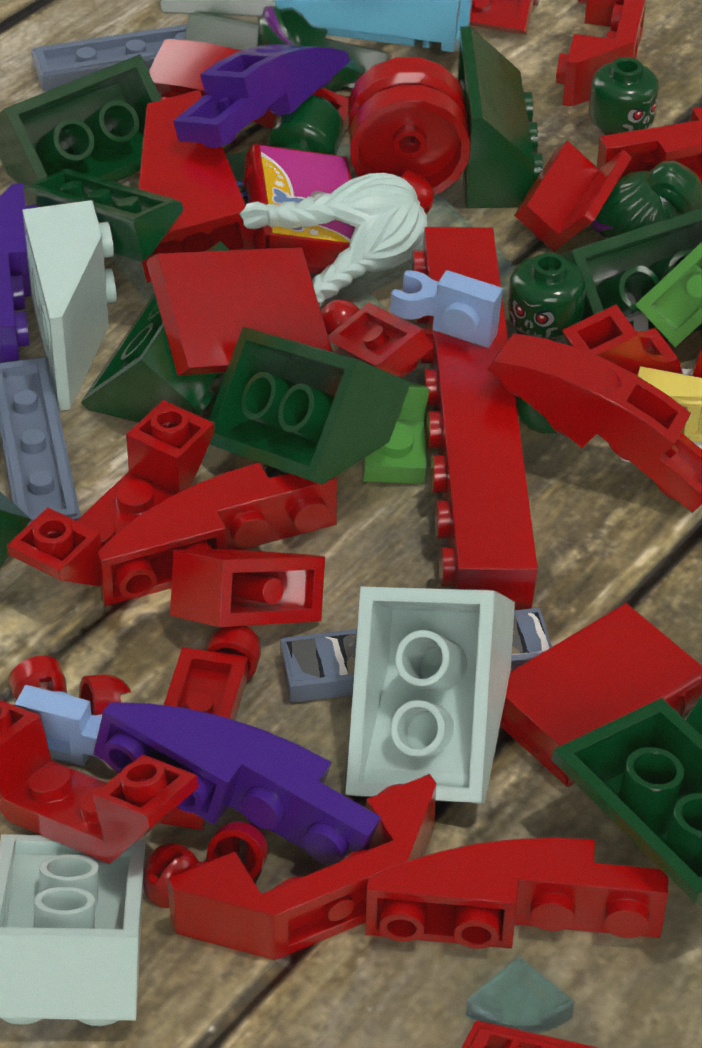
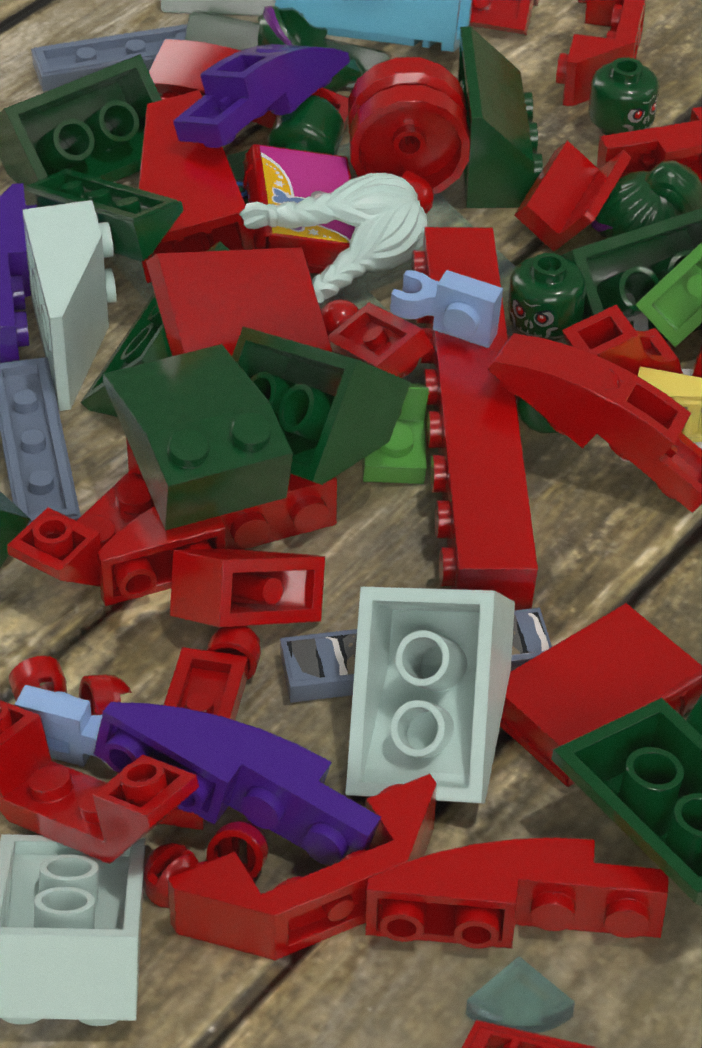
none -> dark green slope [103,344,293,531]

